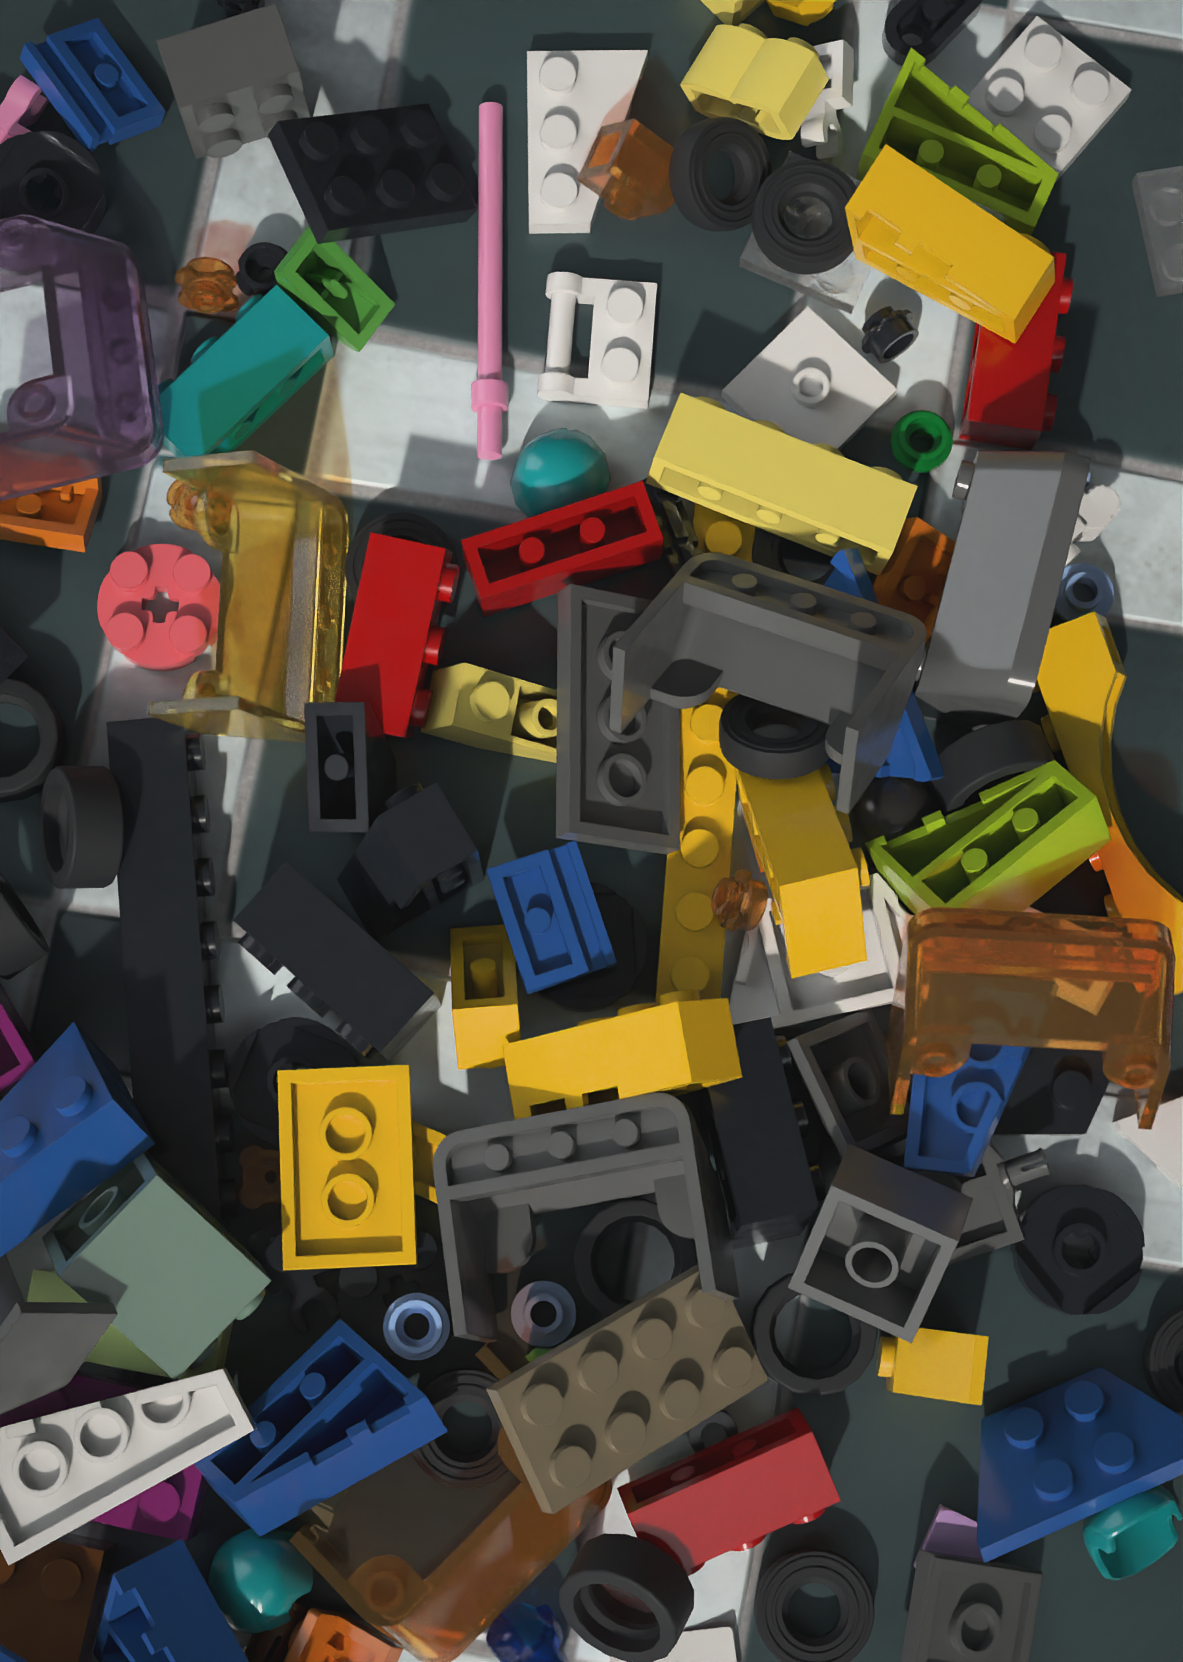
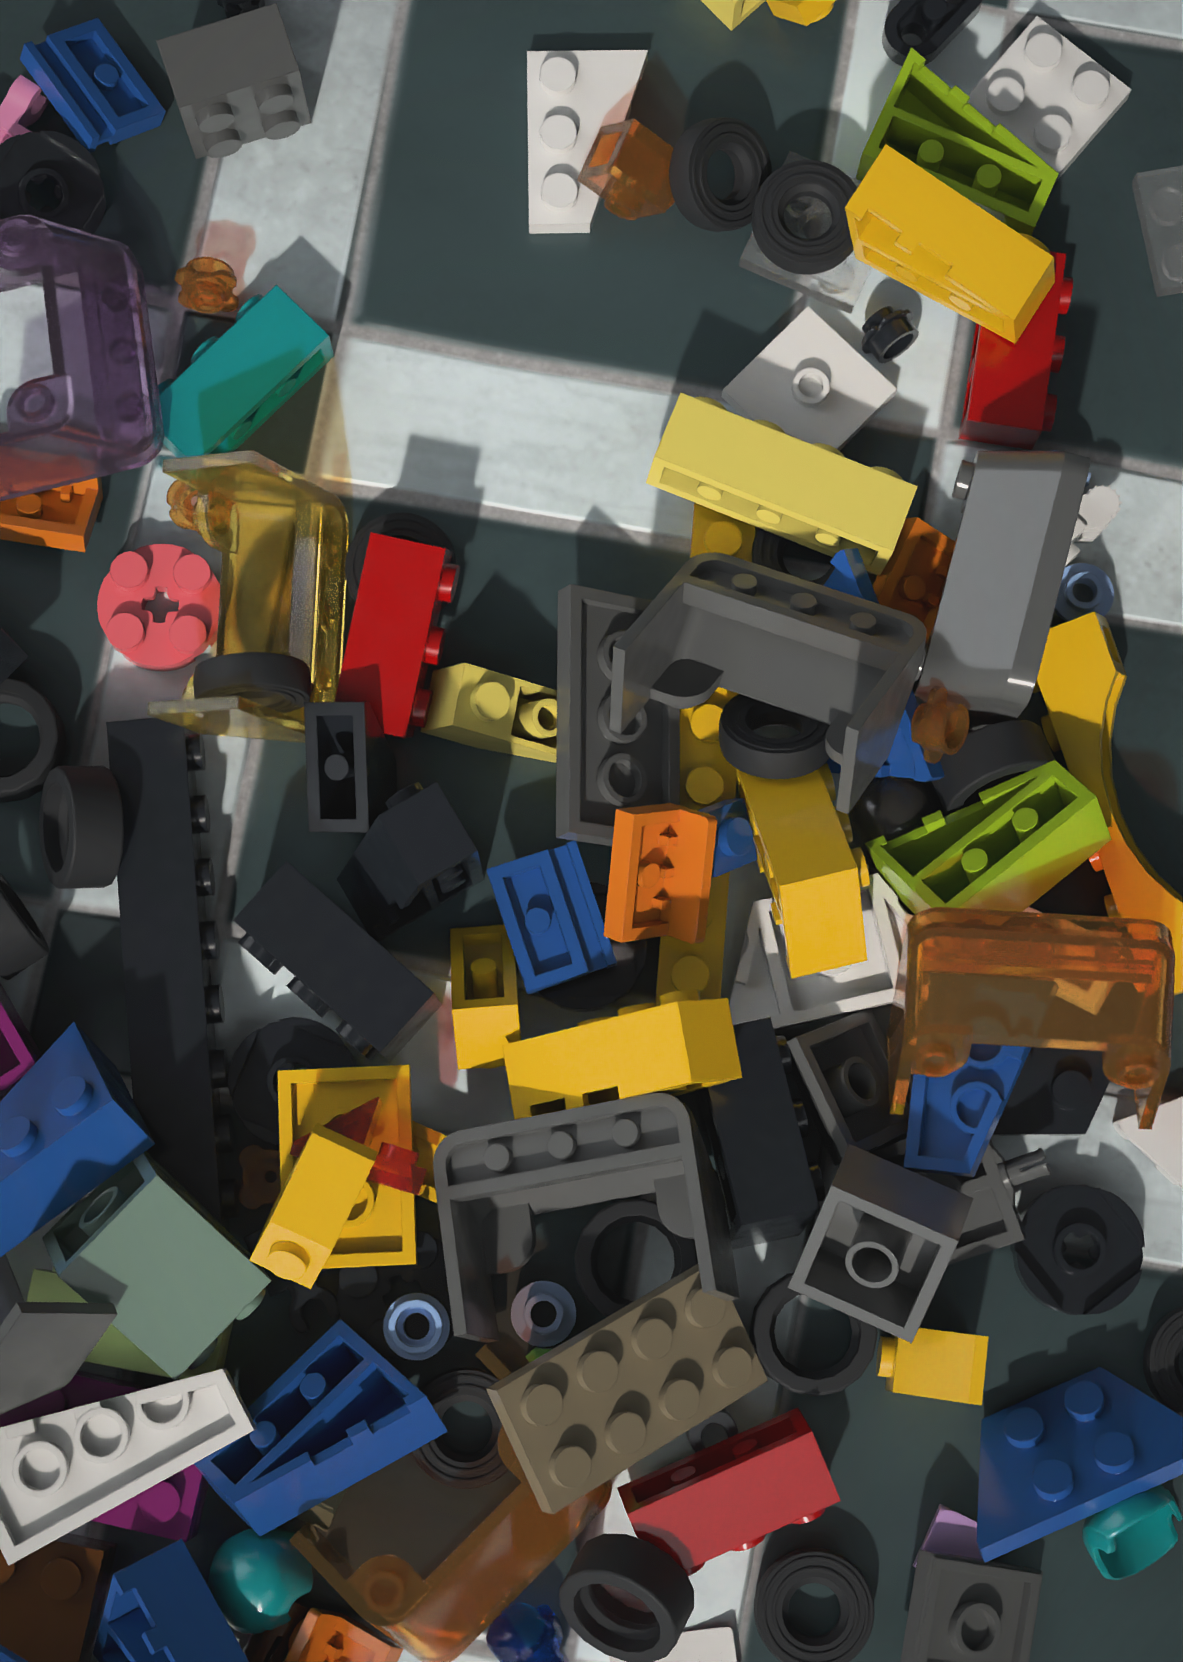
black plate [236,242,288,296] -> none
black plate [268,103,478,244] -> none
bright green slope [274,225,395,352] -> none
red brick [461,480,663,617] -> none
bright pink bar [471,102,508,460] -> none
teal hair [510,428,611,518] -> none
white plate [537,272,657,409] -> none
black axle [641,478,703,578] -> none
light yellow brick [680,23,829,140] -> none
clear orange plate [711,869,768,931] -> none
white plate [801,39,854,160] -> none
green plate [890,410,953,473] -> none
none -> black tyre [193,652,311,717]
none -> yellow slope [249,1123,378,1289]
none -> clear red slope [290,1097,430,1197]
none -> orange bracket [603,803,717,944]
none -> blue plate [697,798,757,877]
none -> clear orange plate [911,686,969,764]

